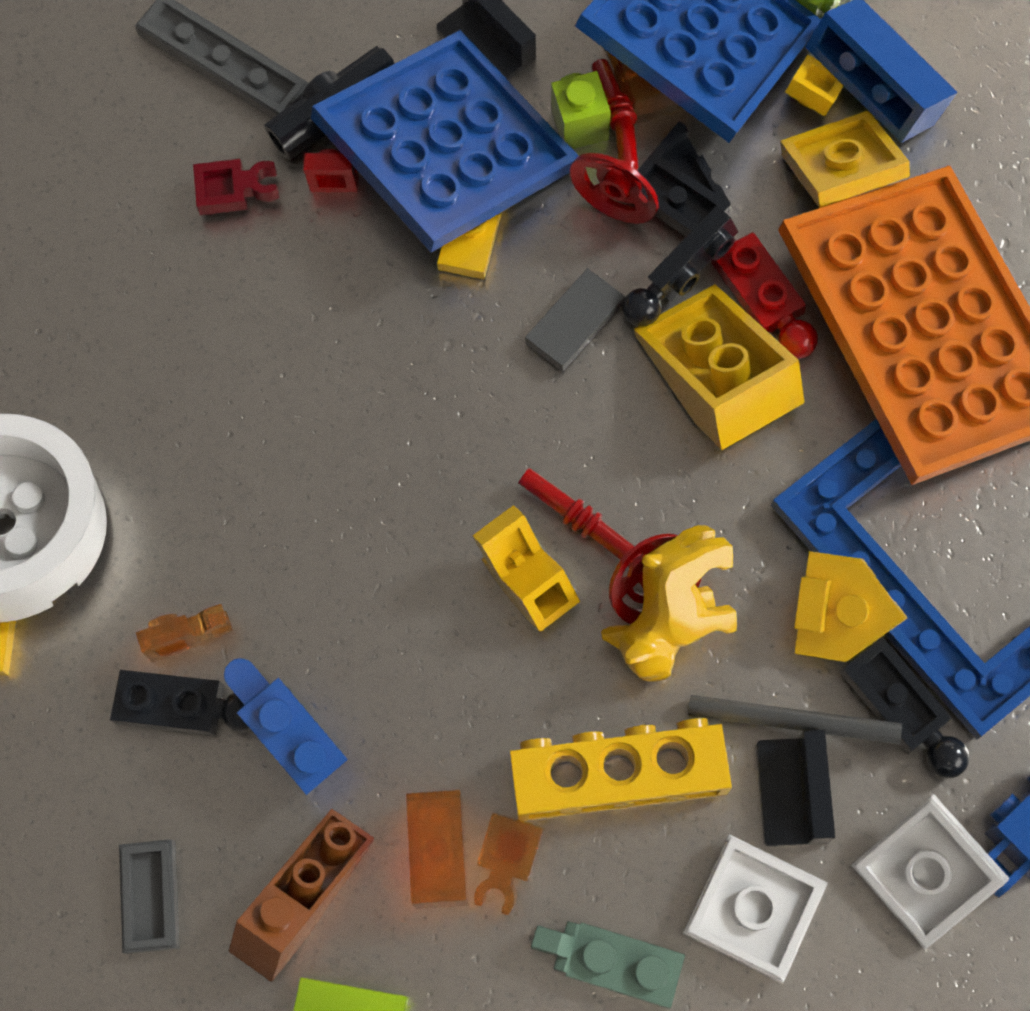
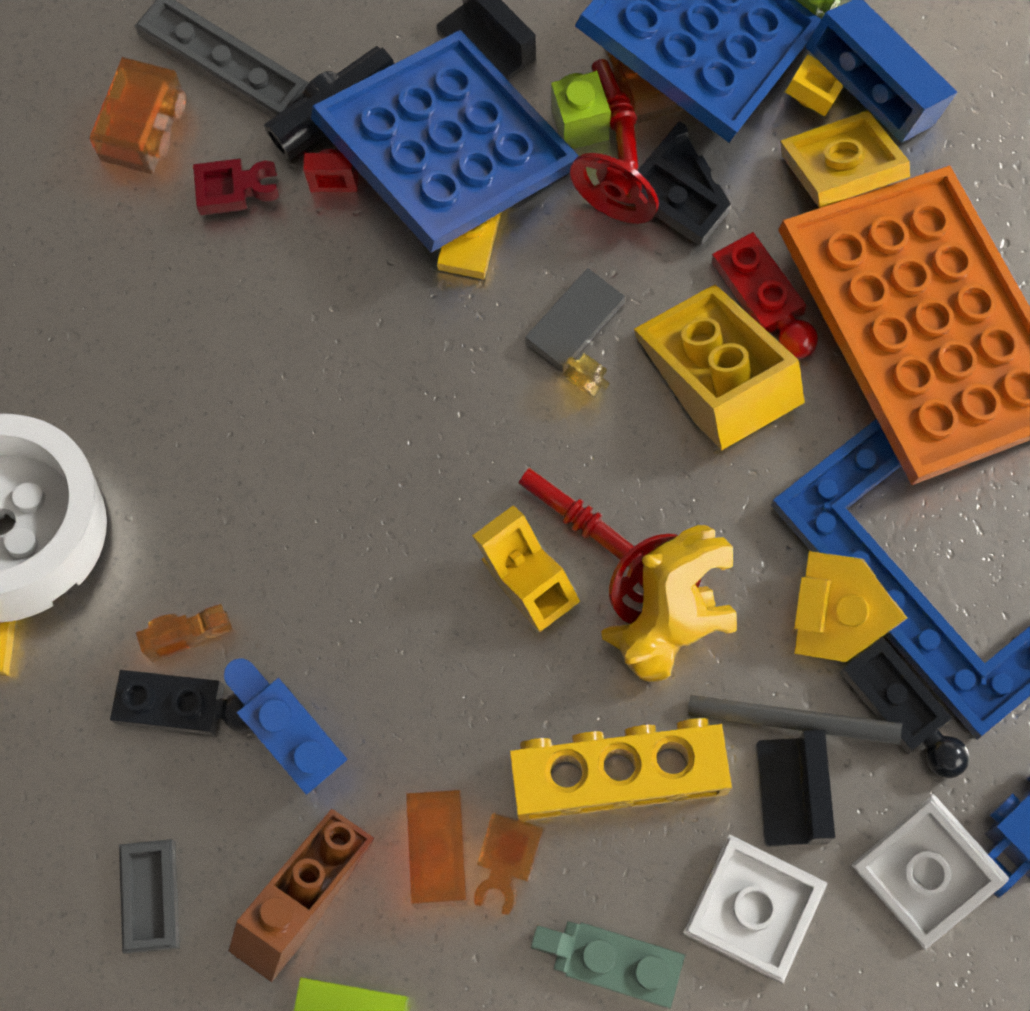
black plate [622,205,739,327] -> none
none -> clear orange brick [89,57,186,175]
none -> clear yellow plate [562,354,610,398]

